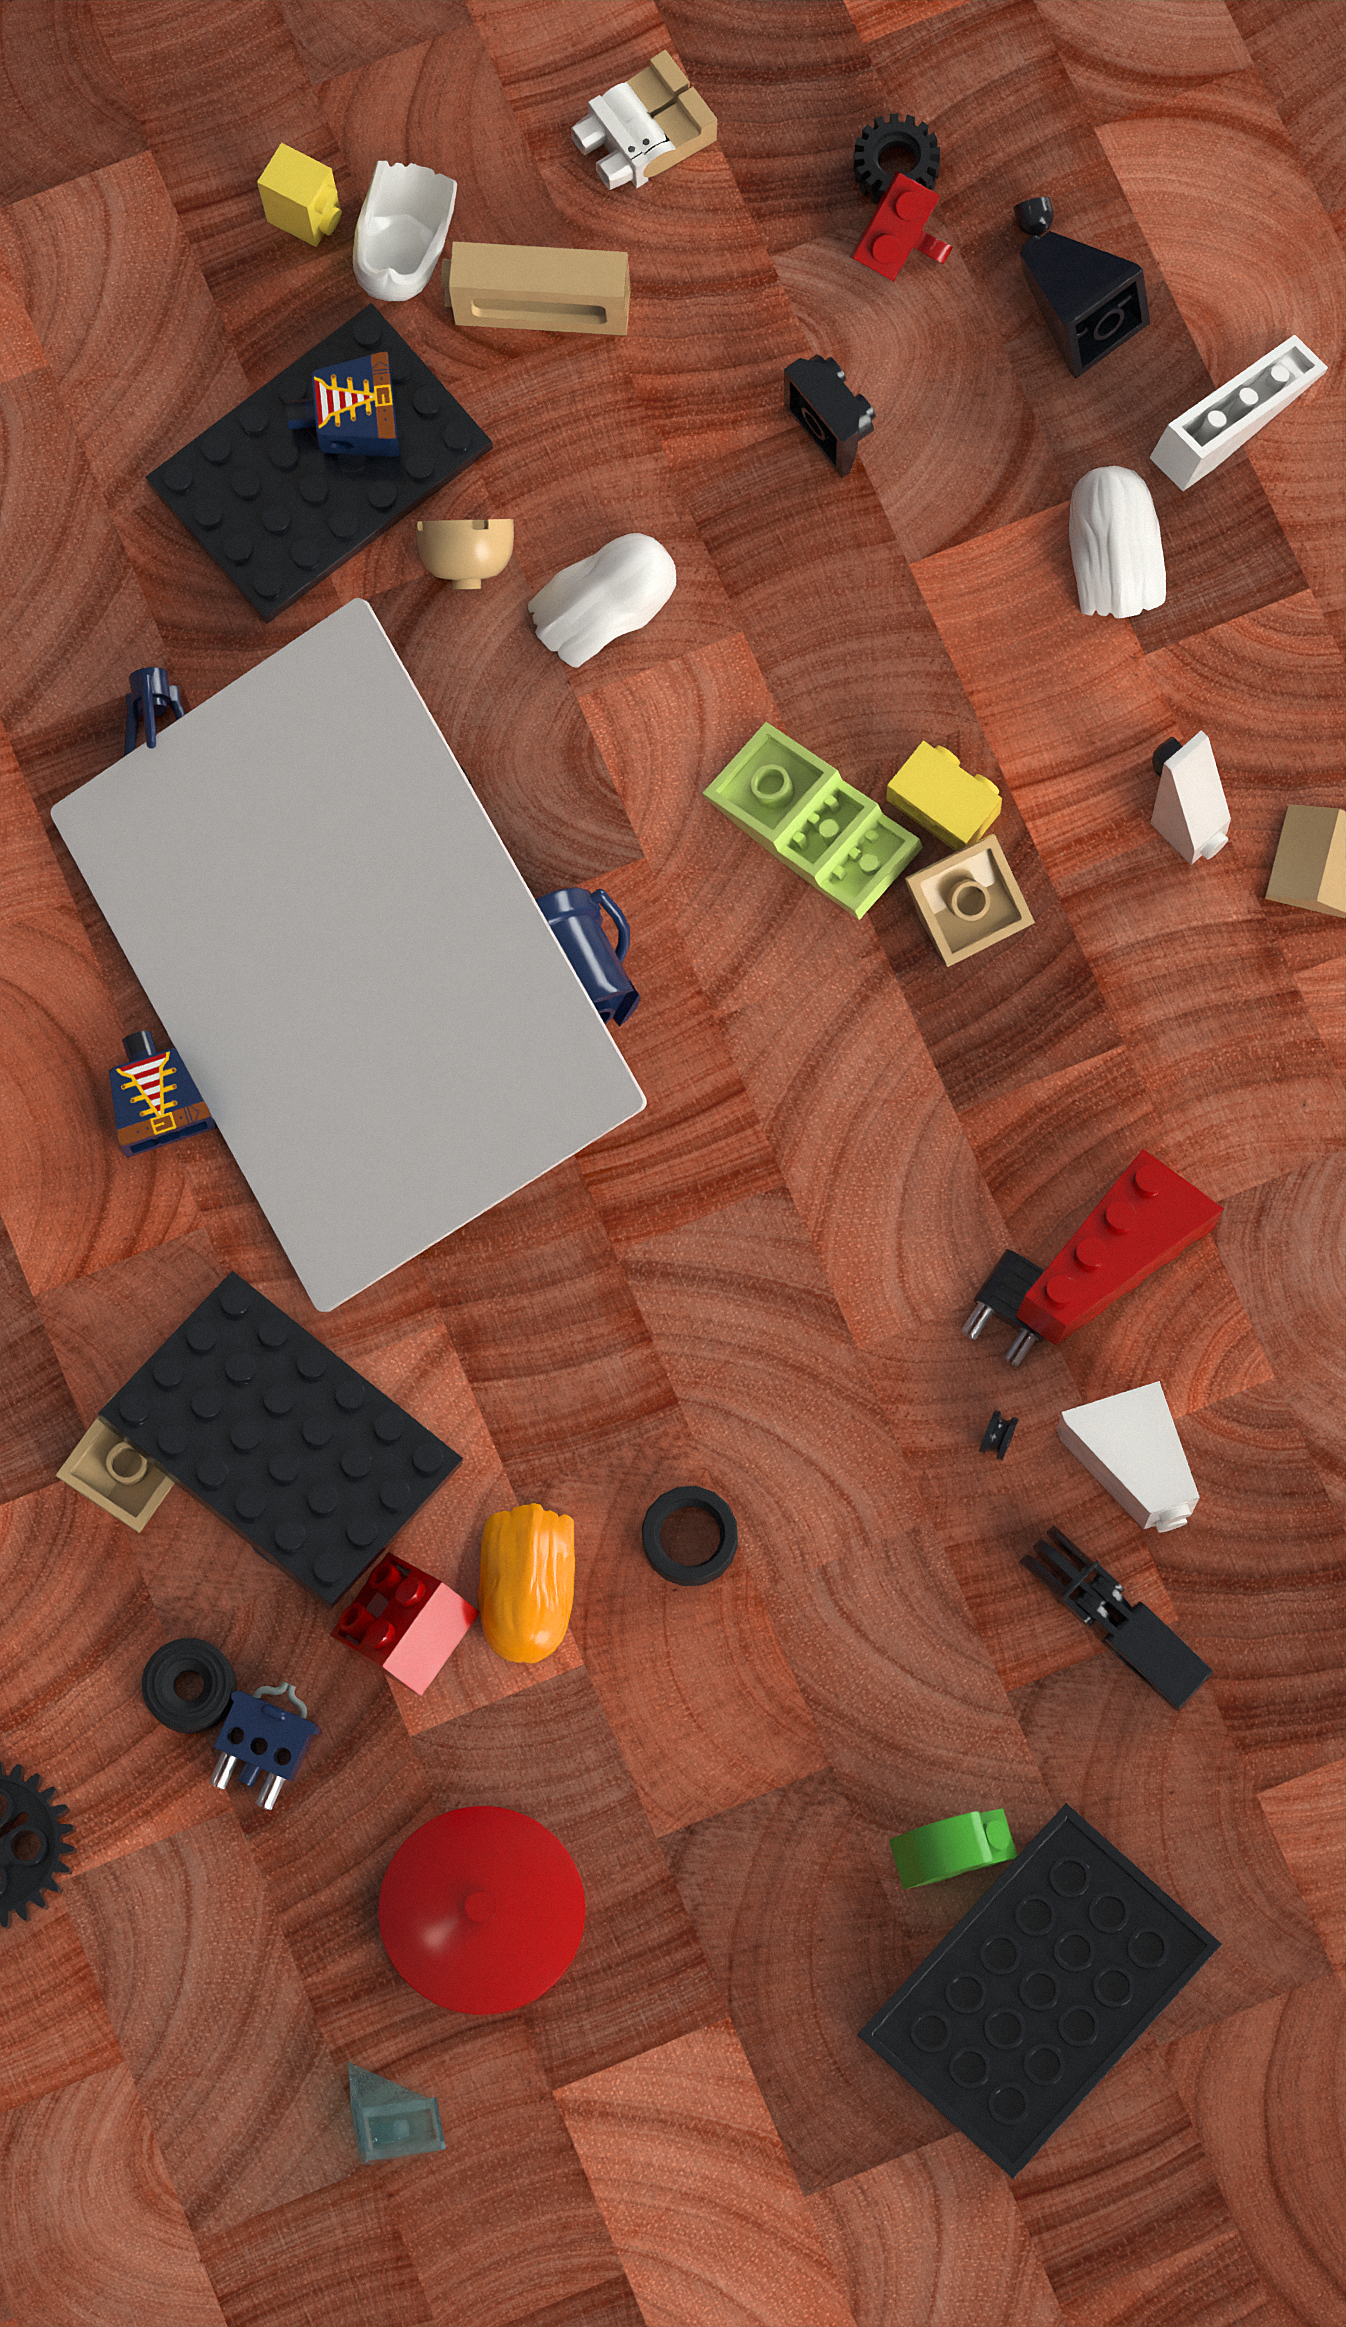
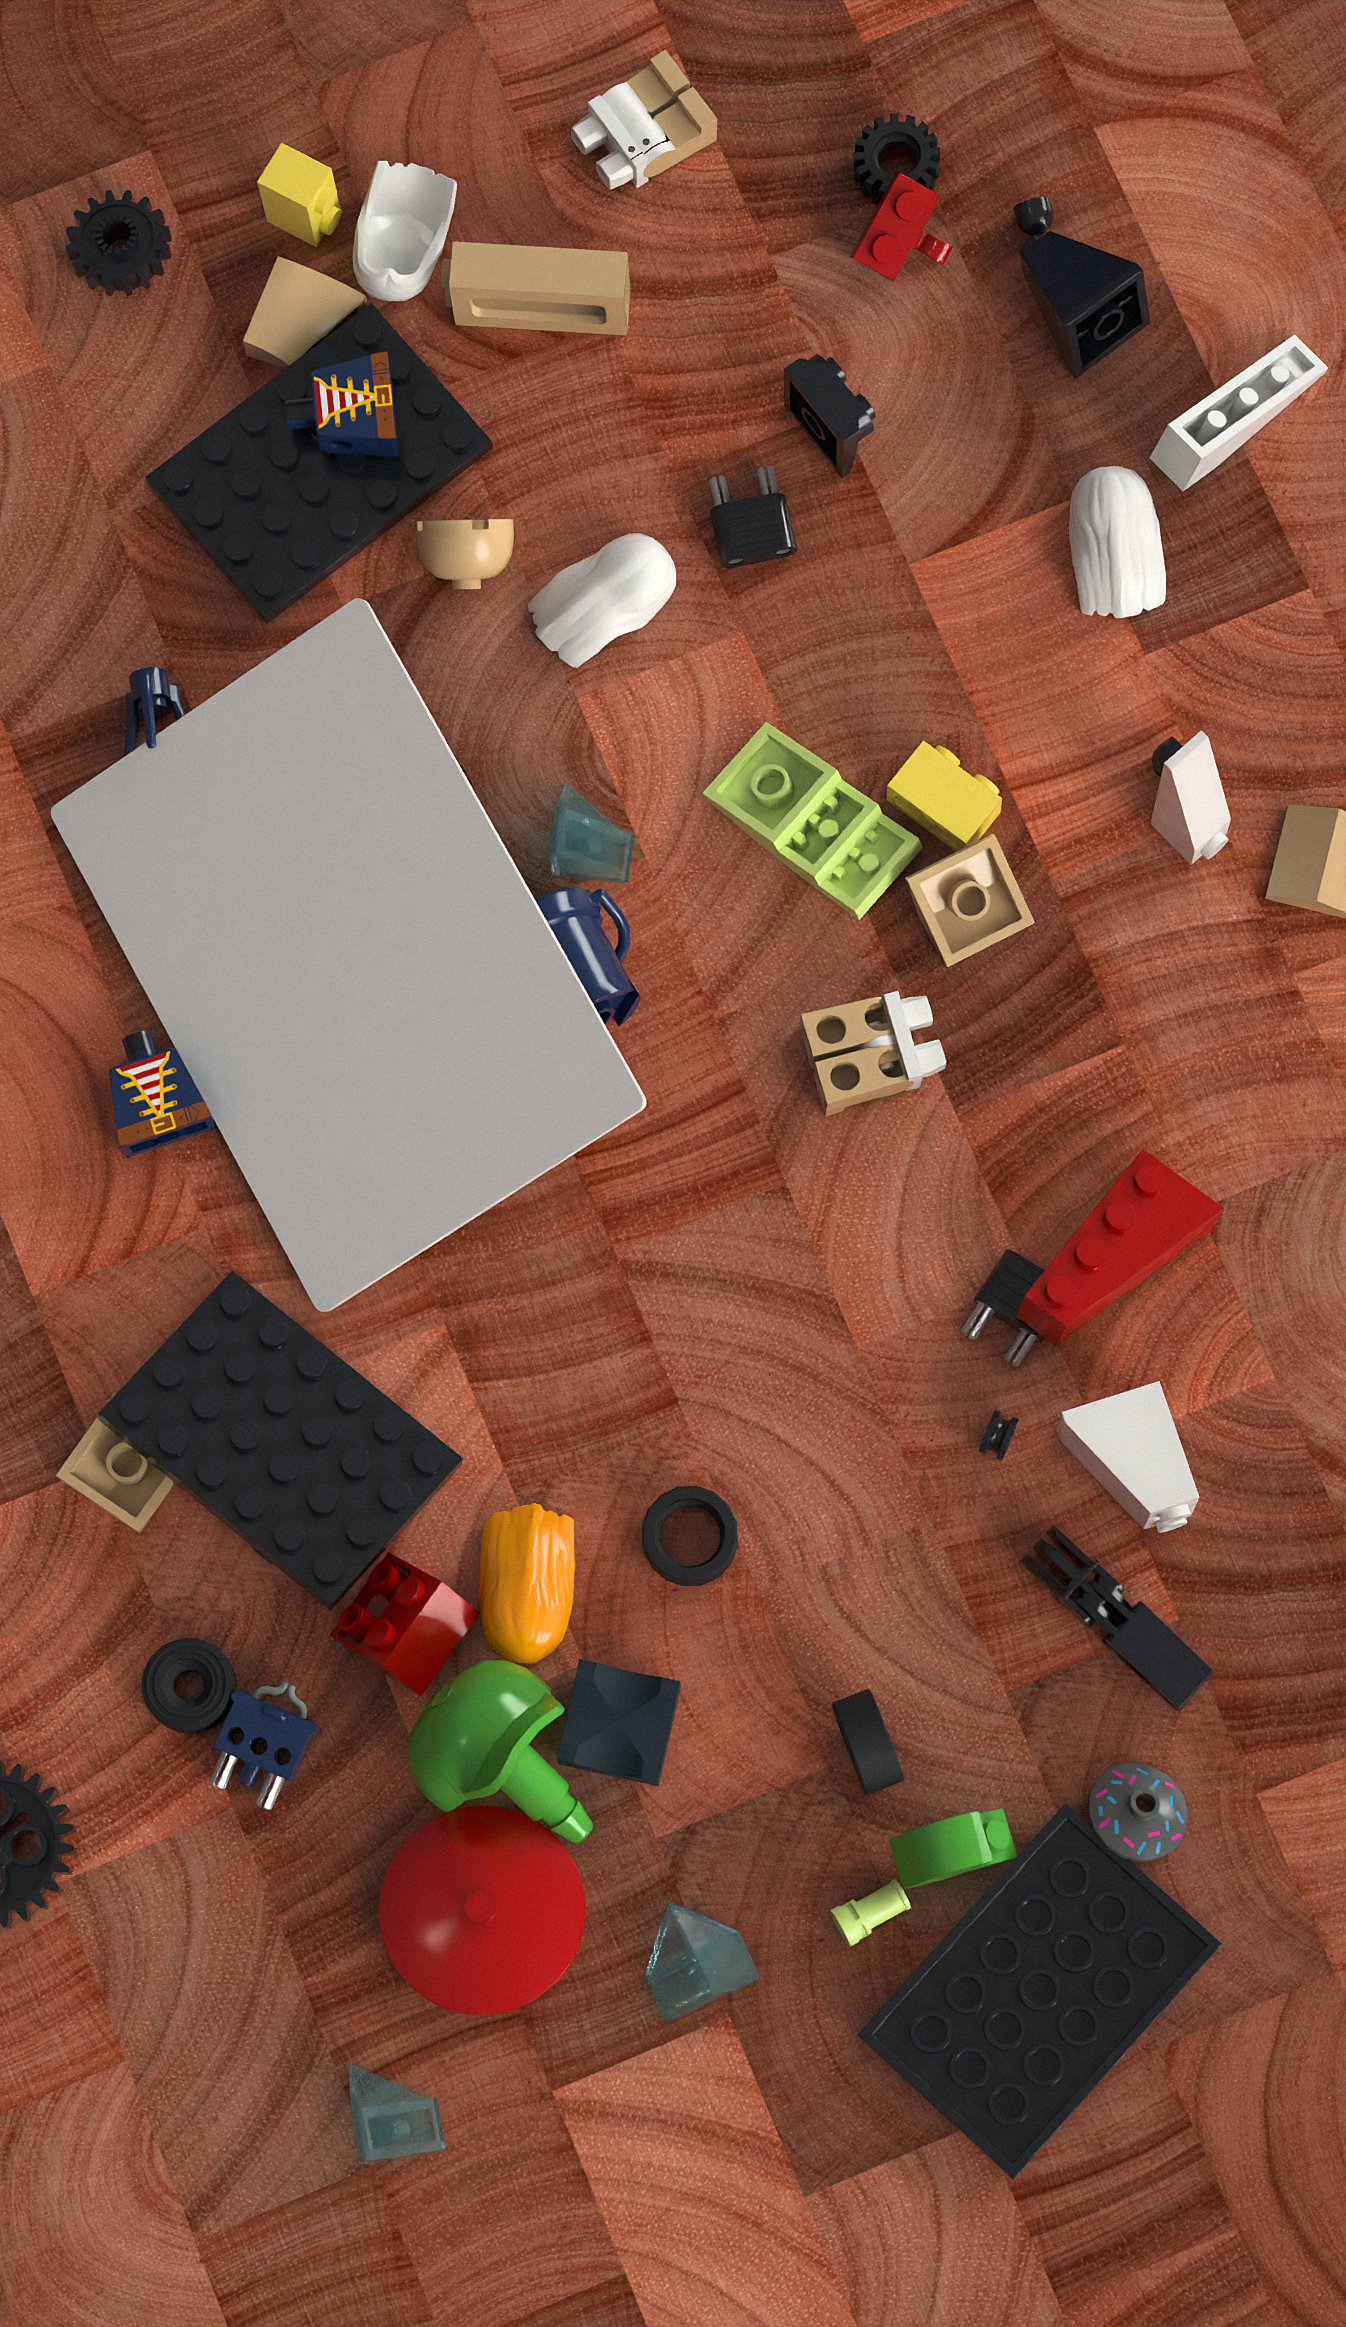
none -> black gear [66,190,172,296]
none -> tan slope [243,256,367,369]
none -> bright green piece [407,1660,594,1844]
none -> clear light blue slope [549,782,634,883]
none -> black brick [557,1659,681,1786]
none -> clear light blue slope [645,1901,761,2023]
none -> black piece [709,466,798,568]
none -> tan hips [799,991,946,1117]
none -> yellowish green pin [830,1879,911,1947]
none -> black tyre [832,1689,904,1795]
none -> dark grey dish [1087,1762,1188,1862]

